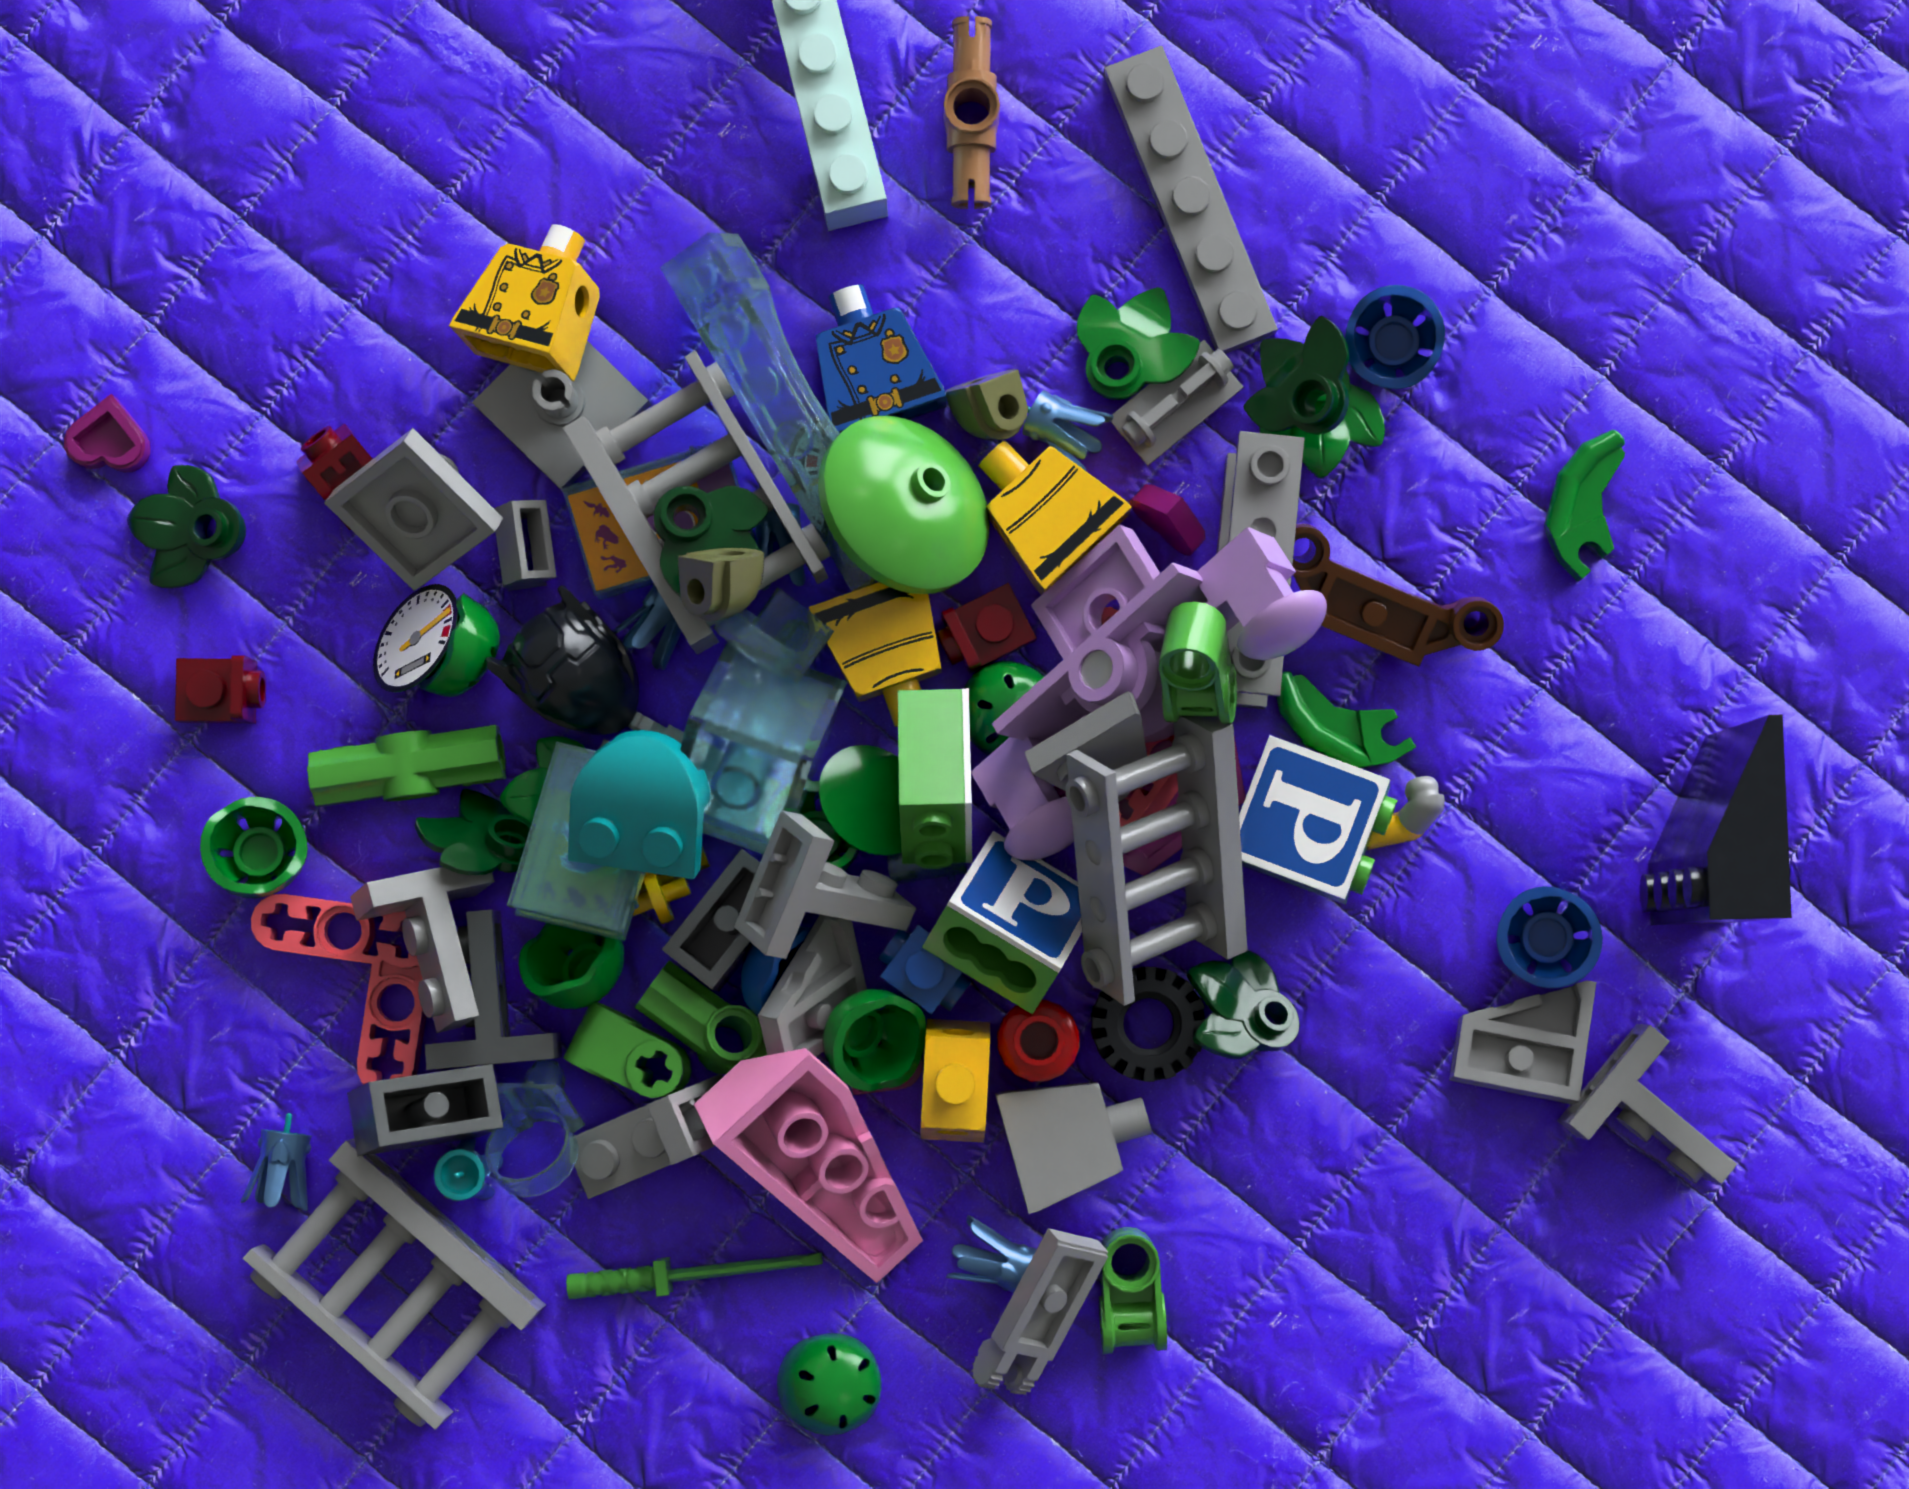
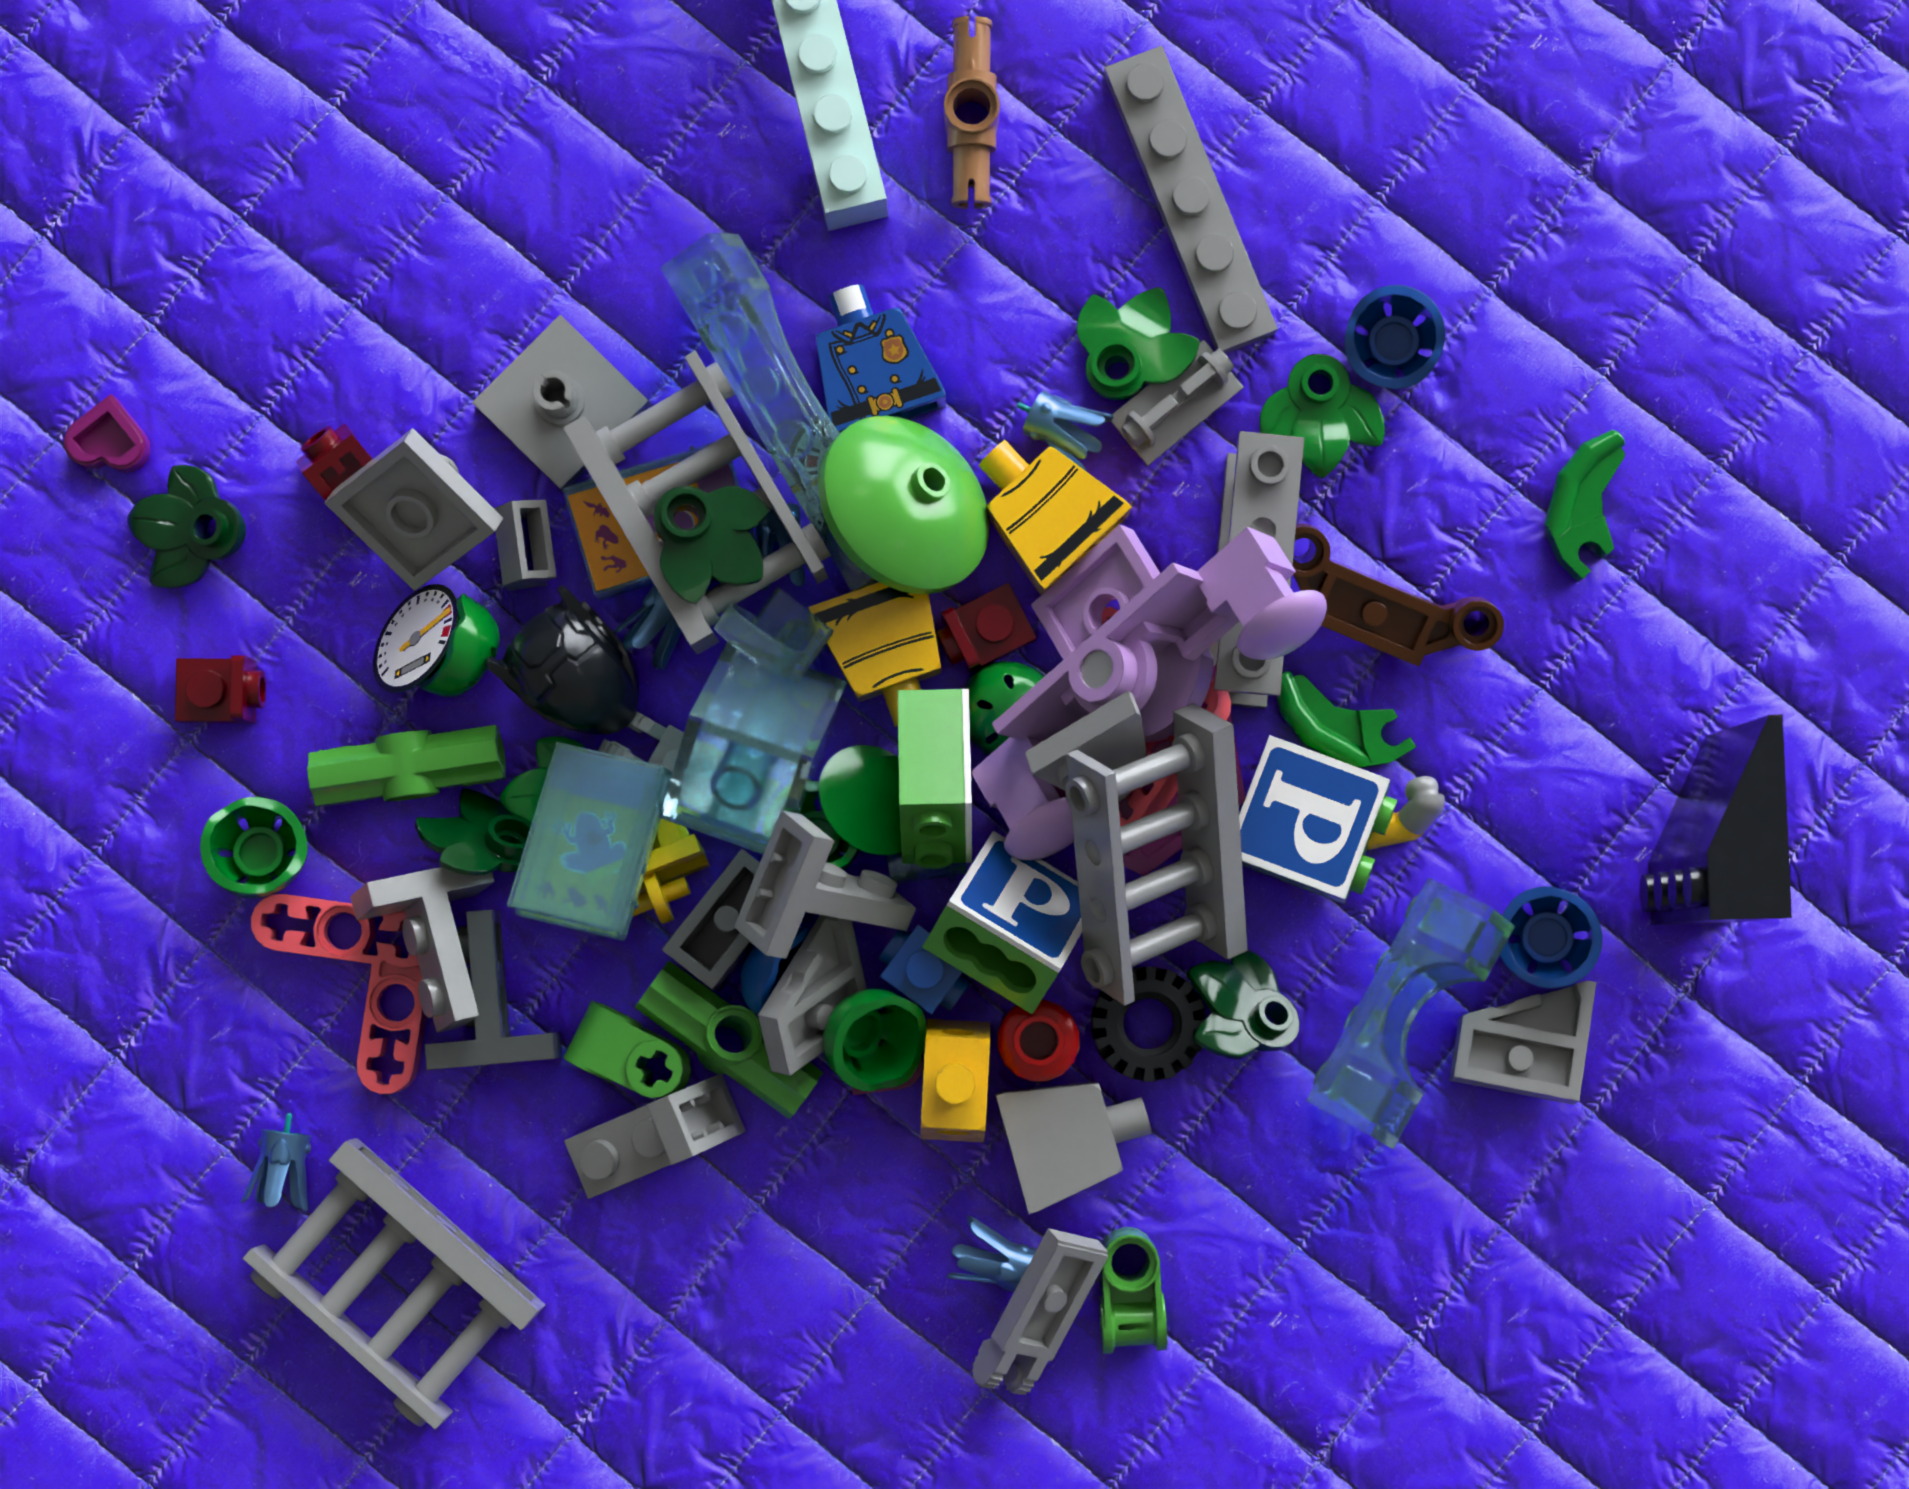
brick [347,1064,503,1157] -> none
teal piece [434,1138,503,1201] -> none
yellow torso [449,224,600,382] -> none
clear light blue piece [485,1060,585,1197] -> none
green helmet [519,921,624,1009] -> none
bright green sword [566,1252,823,1300] -> none
teal slope [568,730,710,879] -> none
olive piece [678,548,764,622] -> none
bright pink wedge [694,1048,923,1283] -> none
green helmet [777,1333,882,1436] -> none
olive piece [945,369,1028,441] -> none
magenta tile [1129,484,1206,556] -> none
bright green piece [1158,601,1237,724] -> none
dark green plate [1244,316,1349,435] -> none
light grey bracket [1557,1024,1737,1184] -> none
none -> clear light blue arch [1306,877,1515,1149]

